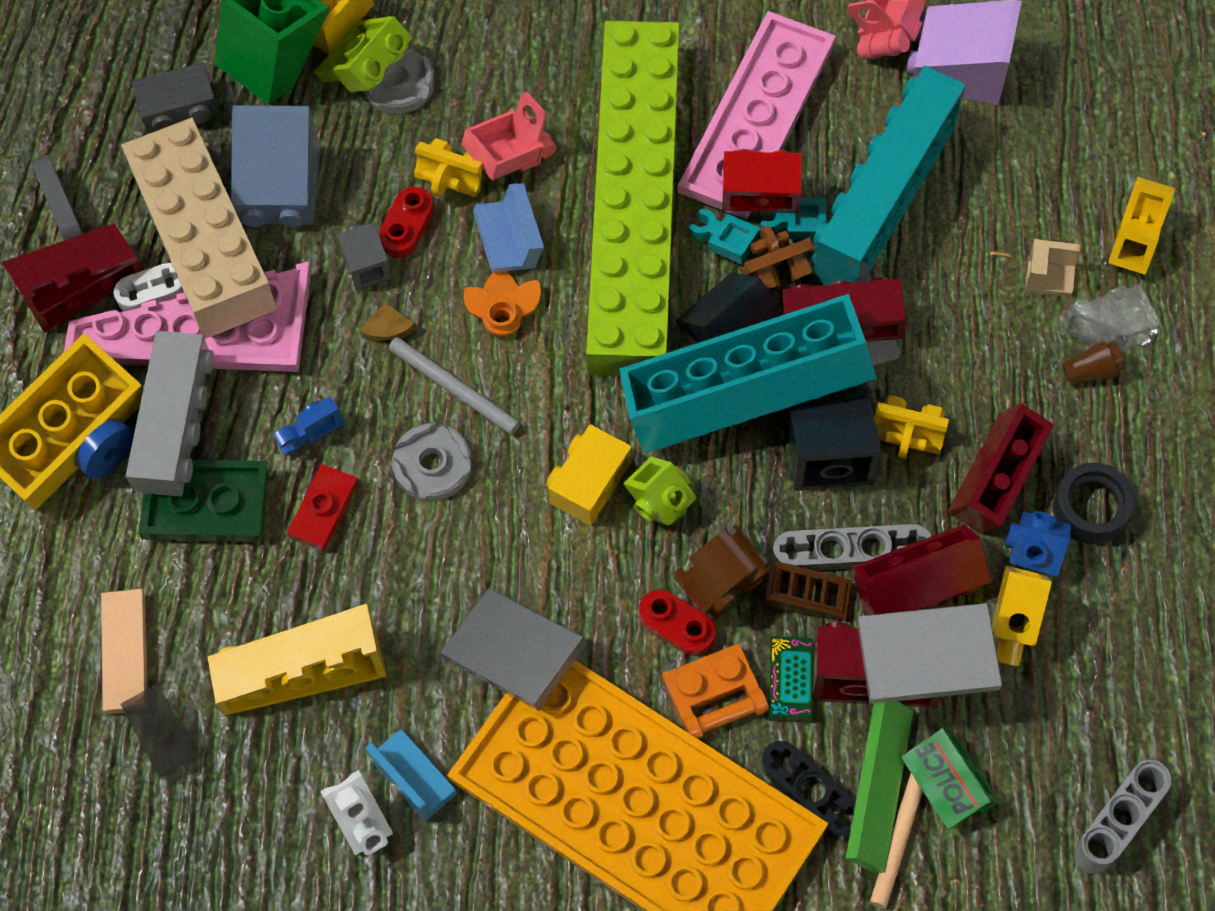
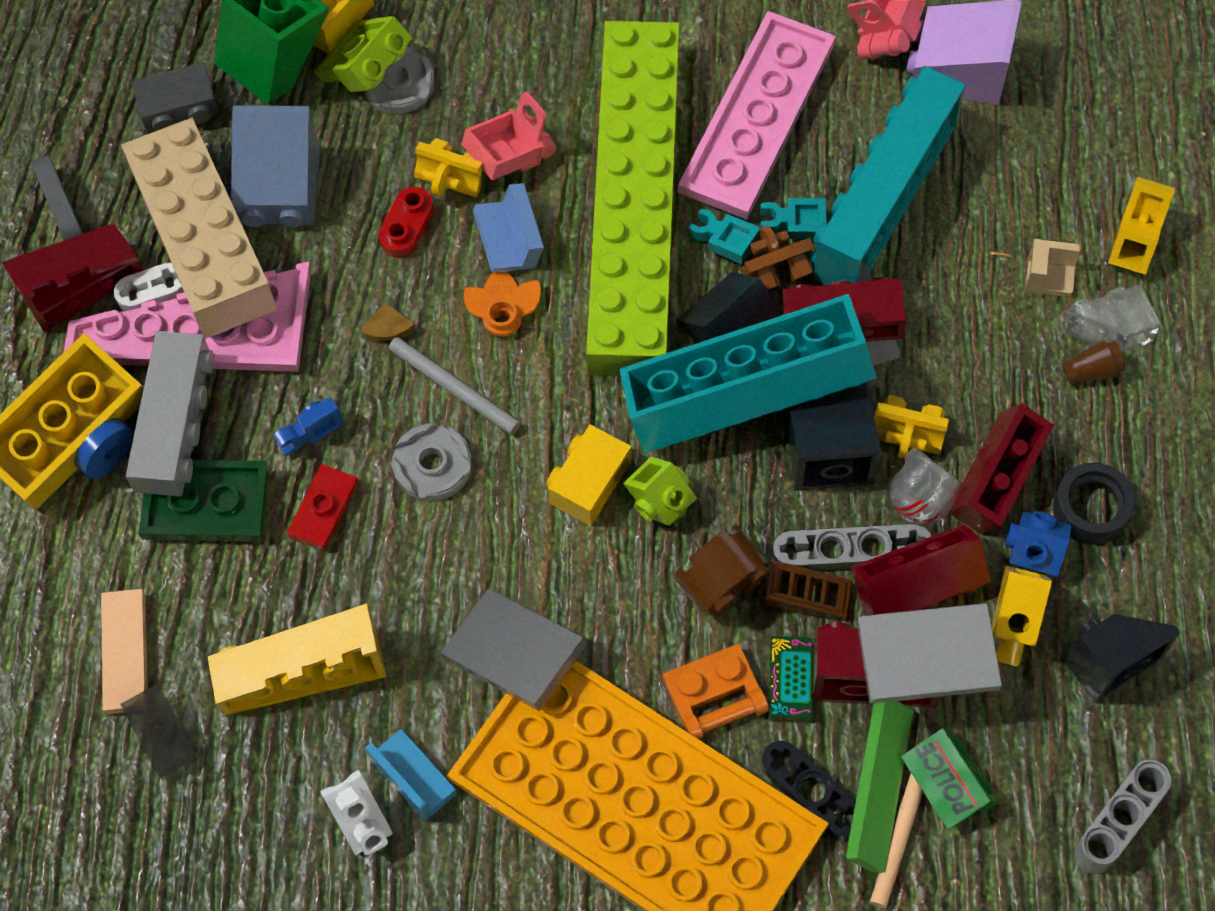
dark grey brick [337,222,392,290] -> none
red plate [639,590,715,656] -> none
red brick [722,149,802,213] -> none
none -> clear helmet [889,447,962,525]
none -> black slope [1065,614,1180,703]

